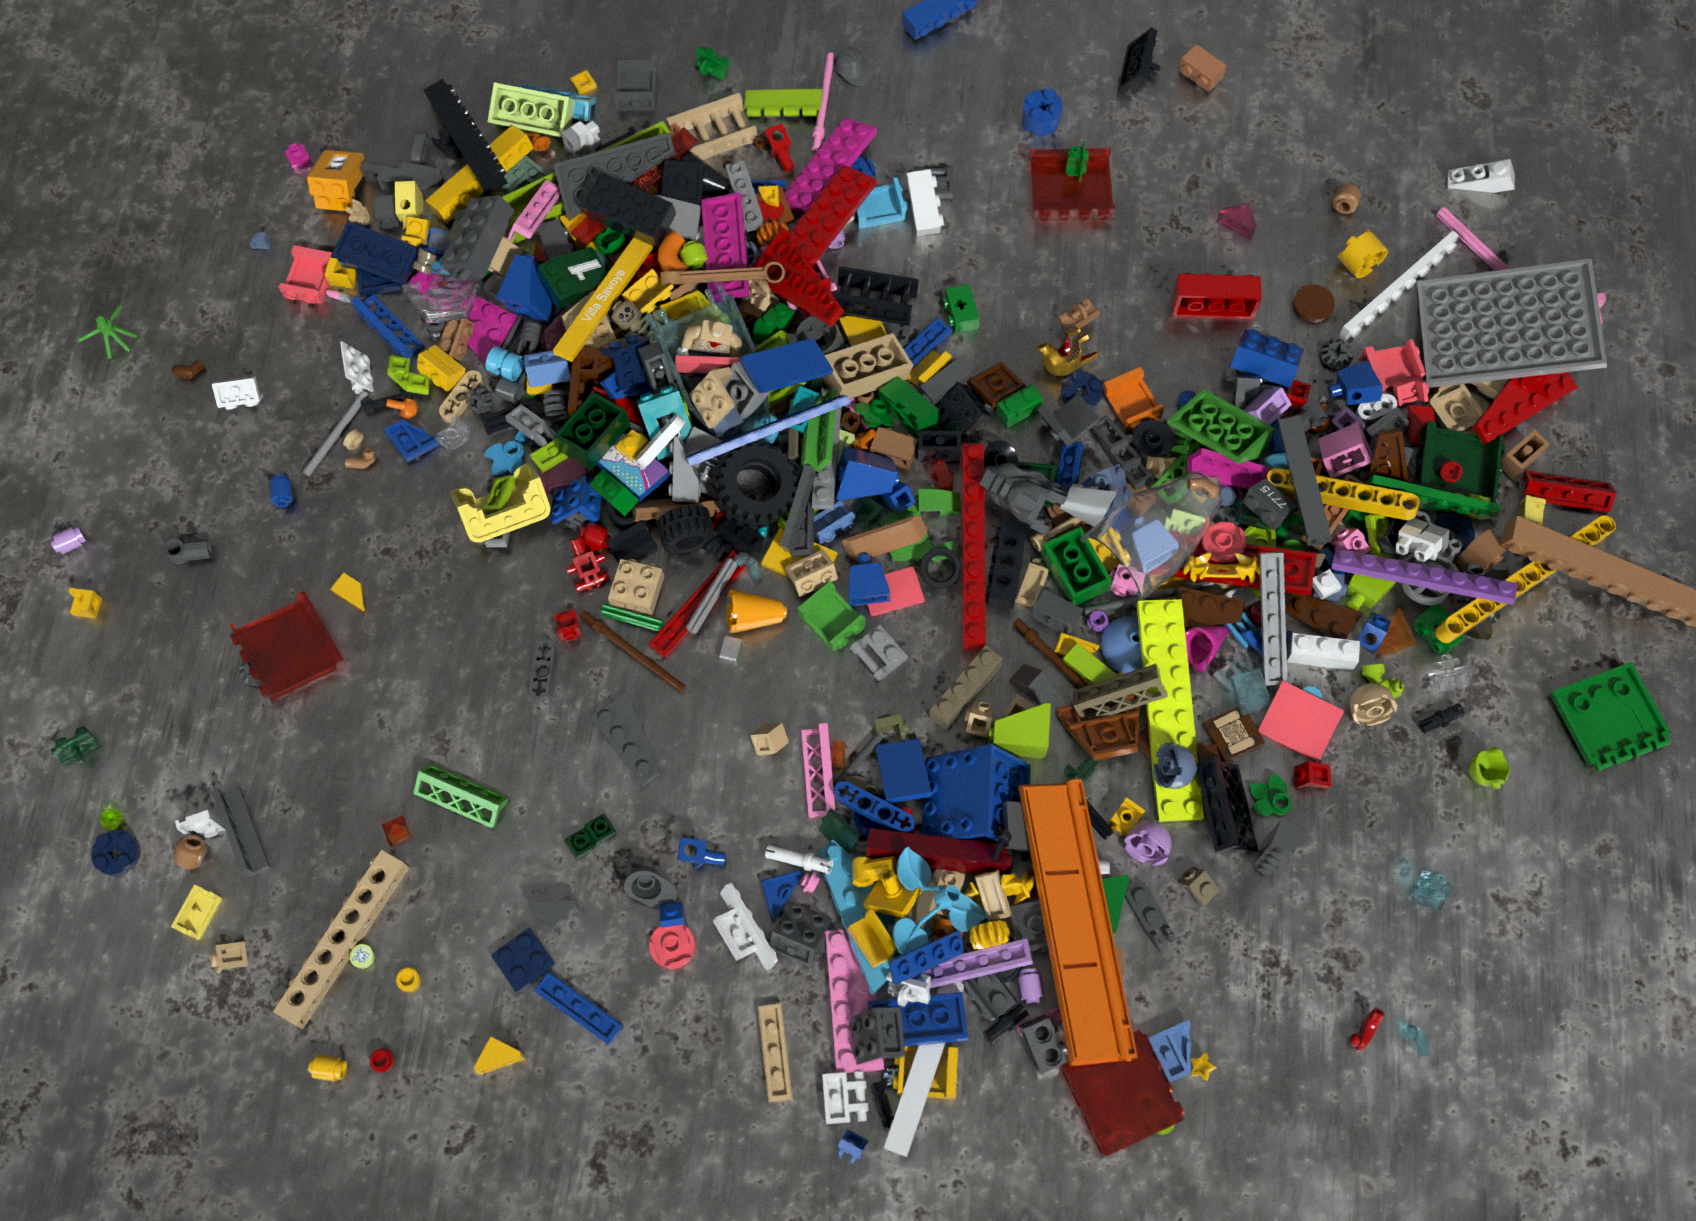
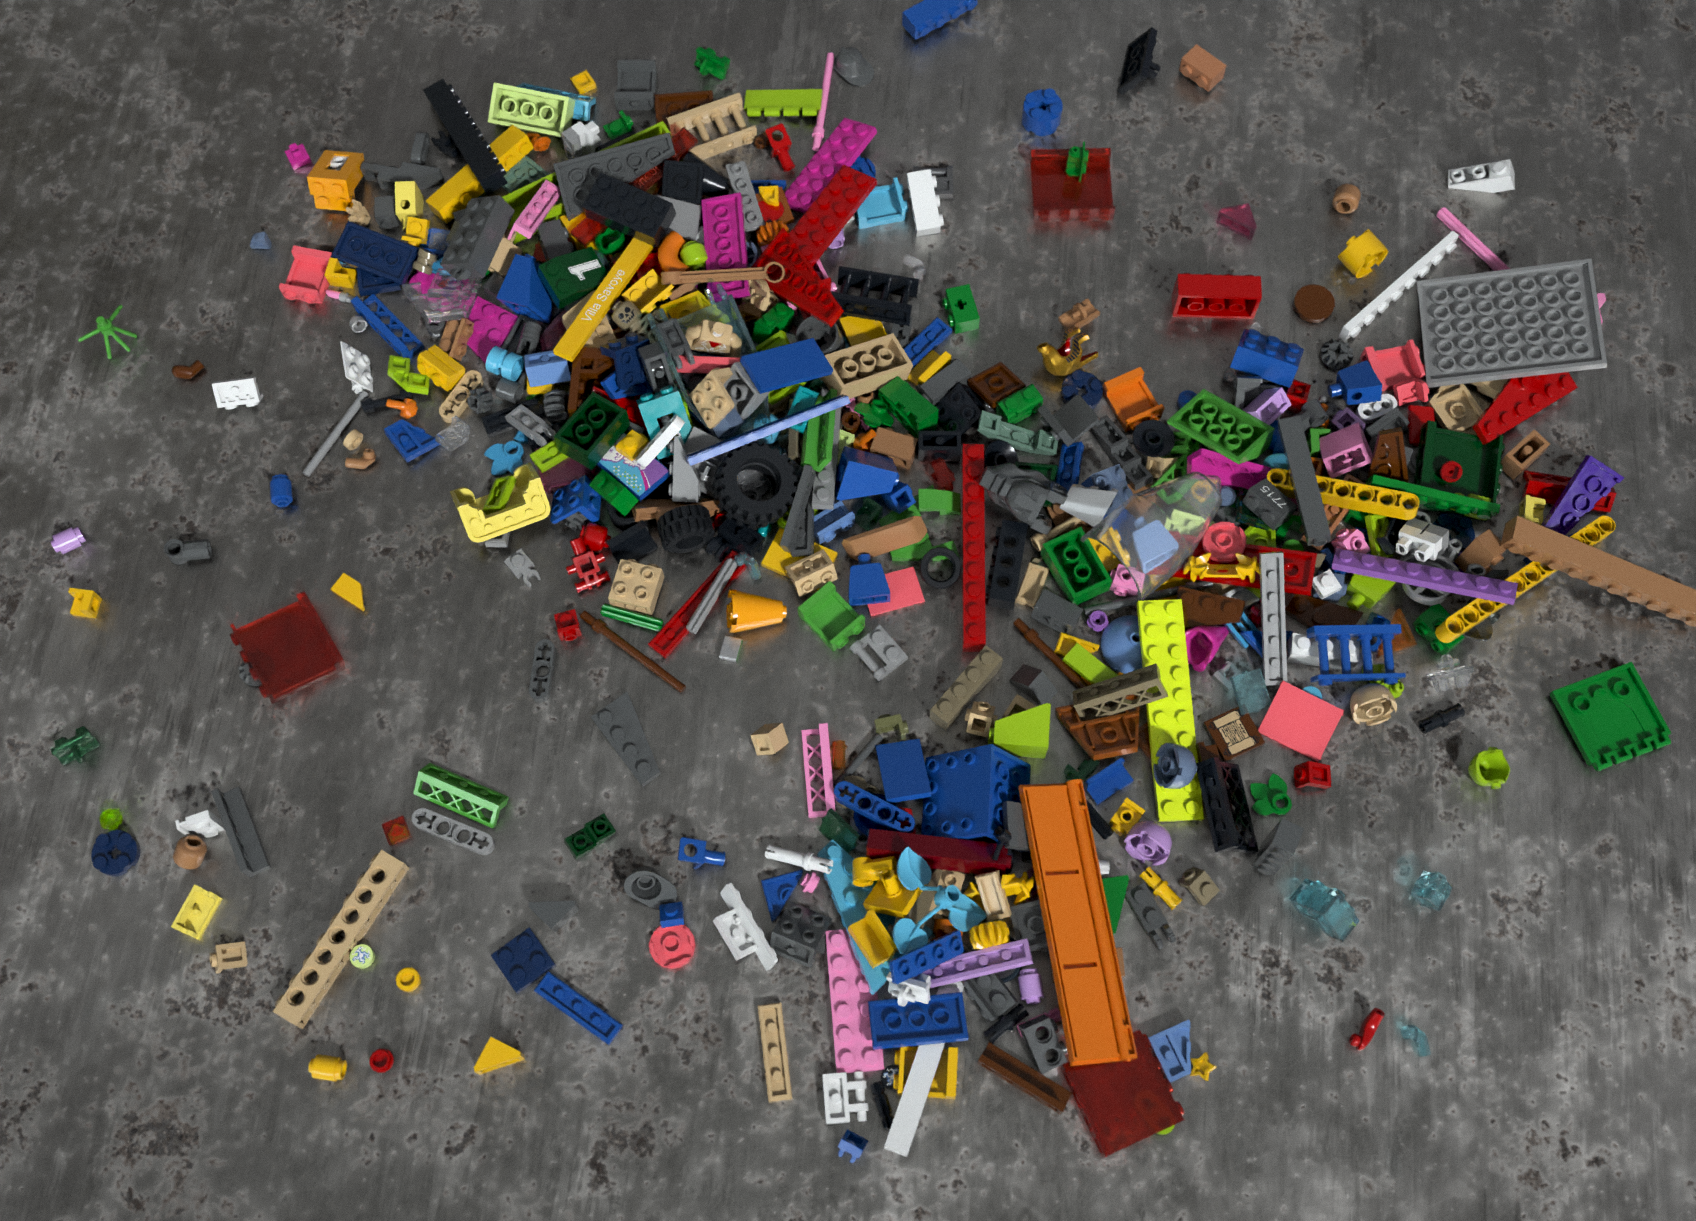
dark grey bracket [851,1008,906,1065] -> none
medium nougat arm [1187,478,1219,498] -> none
none -> light grey hinge [349,315,367,333]
none -> light grey beam [412,808,495,855]
none -> light grey plate [504,548,541,587]
none -> green bracket [603,110,634,141]
none -> reddish brown wing [655,90,714,128]
none -> dark grey hinge [656,318,695,369]
none -> clear arm [903,254,927,280]
none -> sand green slope [977,410,1059,456]
none -> reddish brown fence [977,1042,1072,1115]
none -> blue panel [1084,757,1134,806]
none -> yellow pin [1139,866,1182,910]
none -> clear light blue brick [1289,878,1359,942]
none -> bright green bracket [1306,427,1331,458]
none -> blue fence [1306,624,1406,686]
none -> dark purple wing [1541,455,1624,535]

